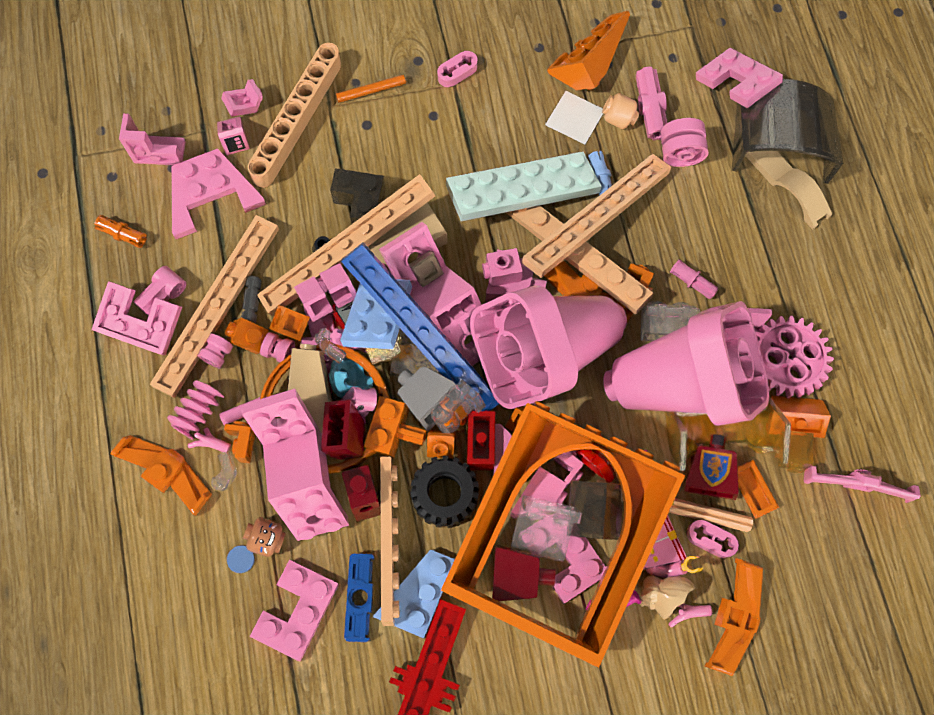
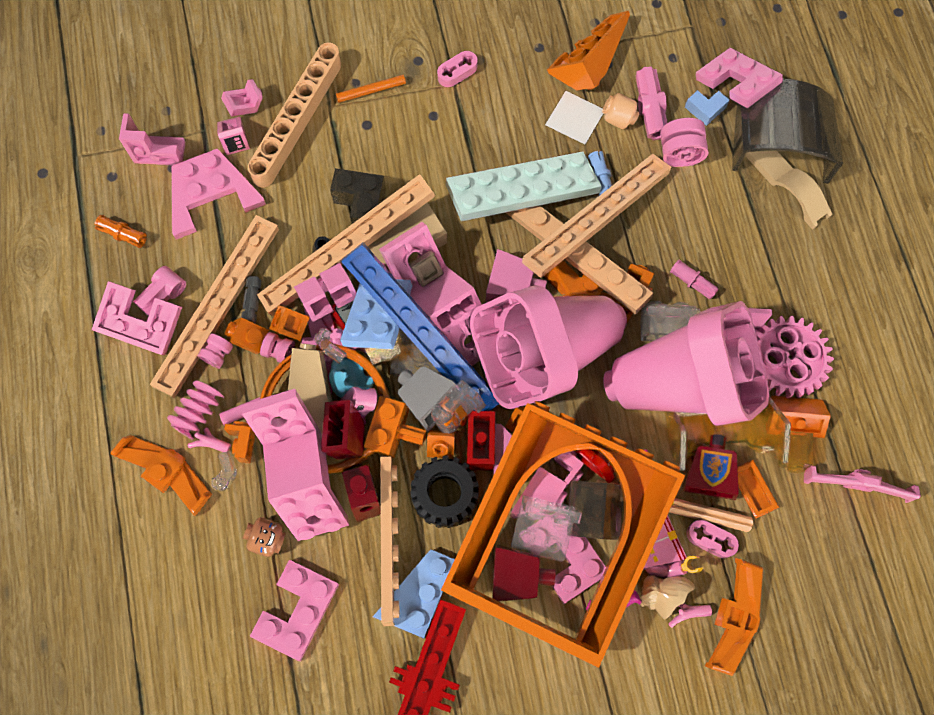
medium blue piece [227,546,255,573] -> none
blue piece [344,554,375,643] -> none
bright pink brick [482,248,522,287] -> none
none -> light blue piece [685,90,729,126]

